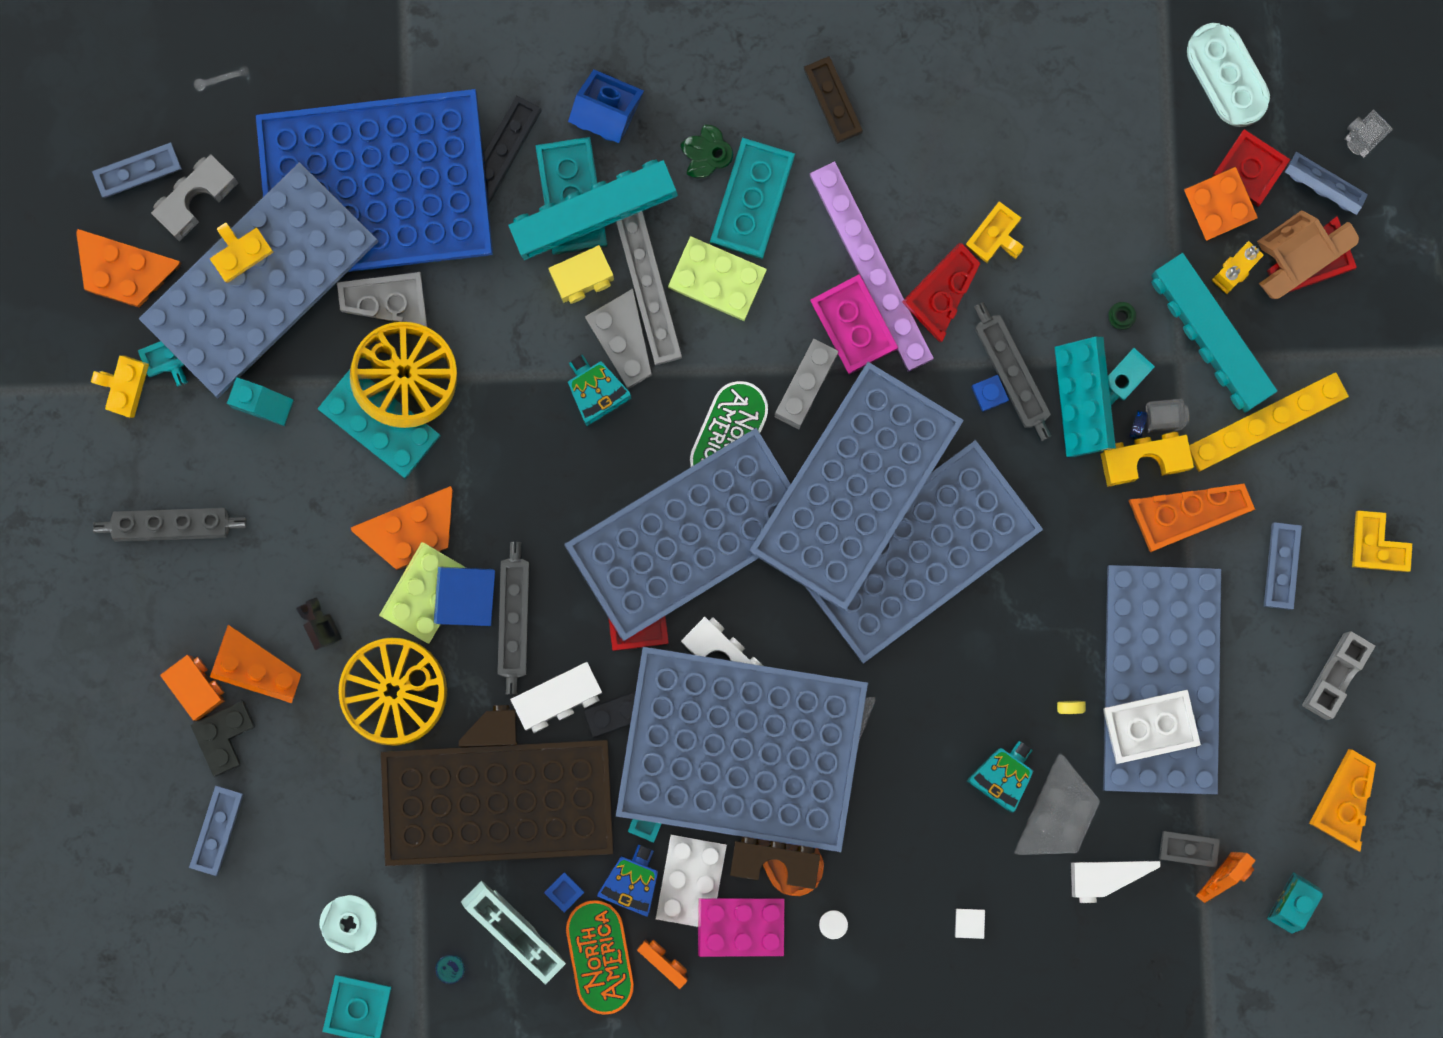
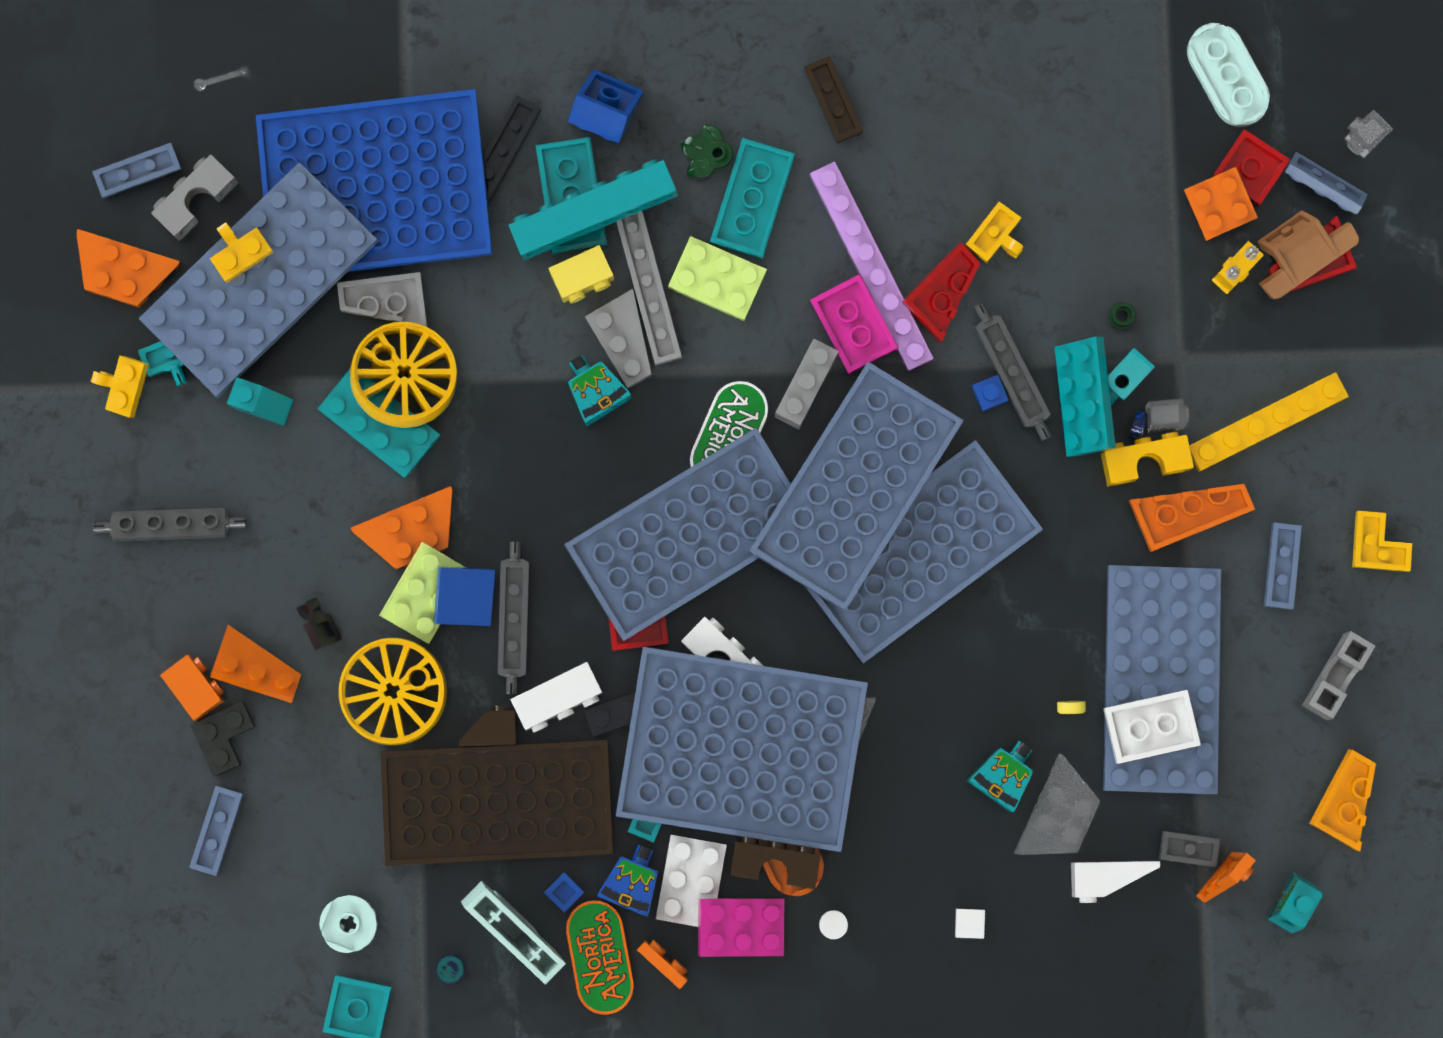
teal brick [1151,253,1278,413] -> none

